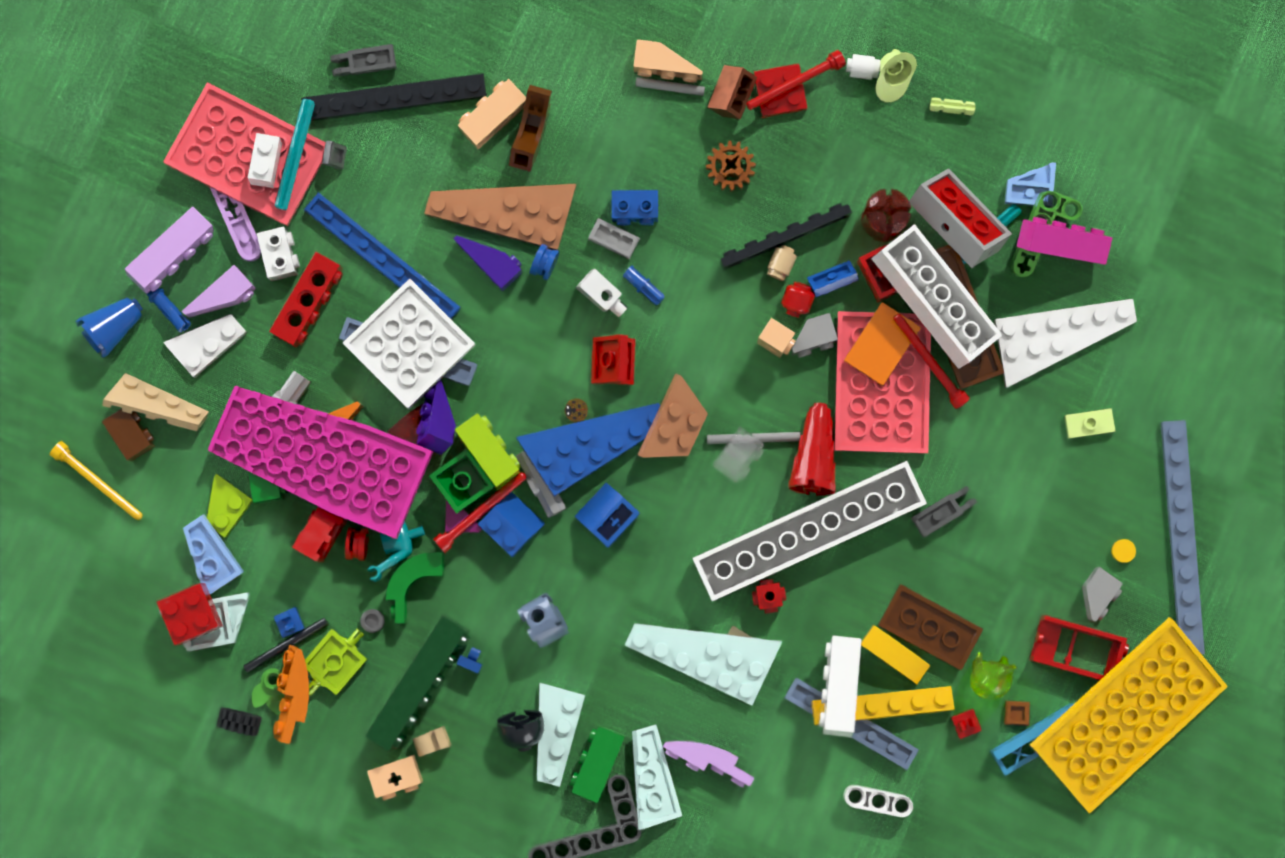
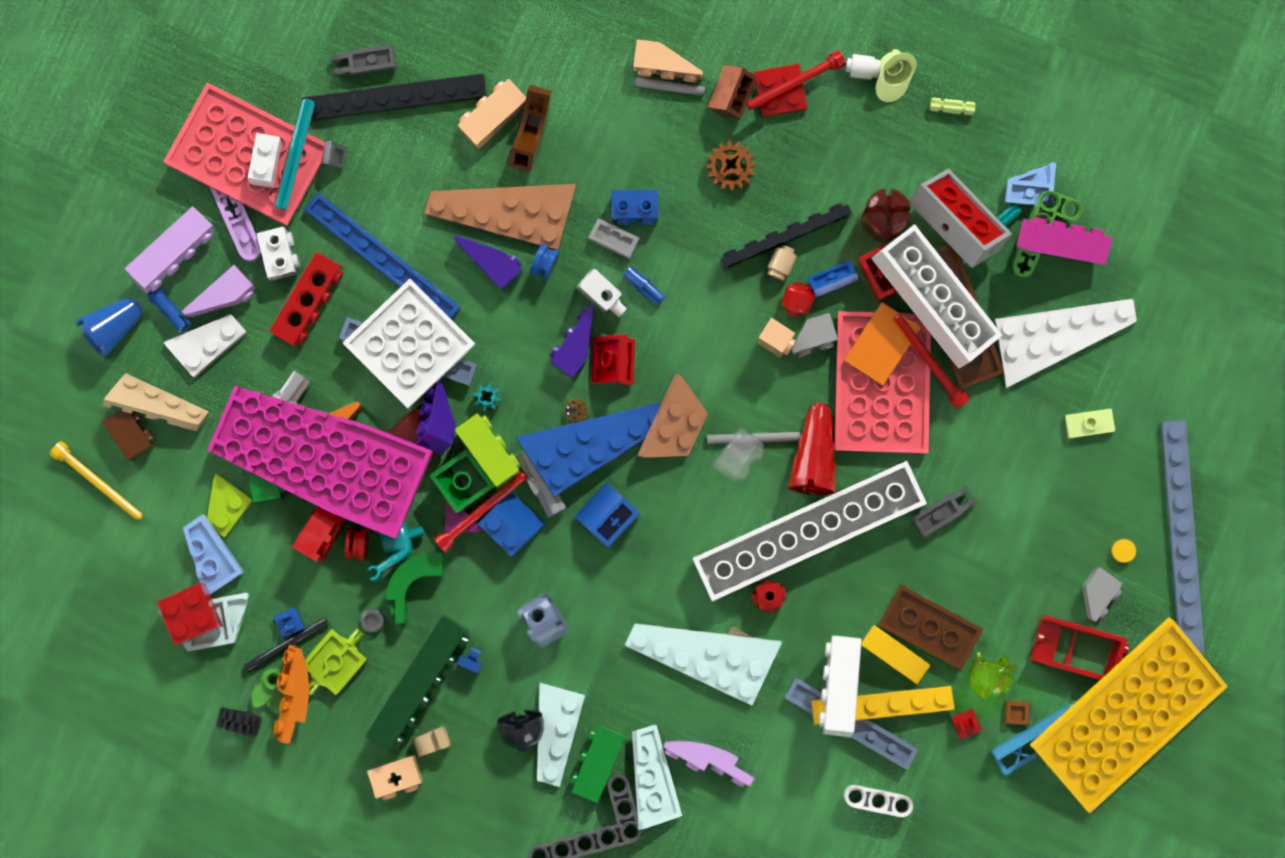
none -> teal gear [473,383,502,412]
none -> dark purple slope [550,305,594,380]

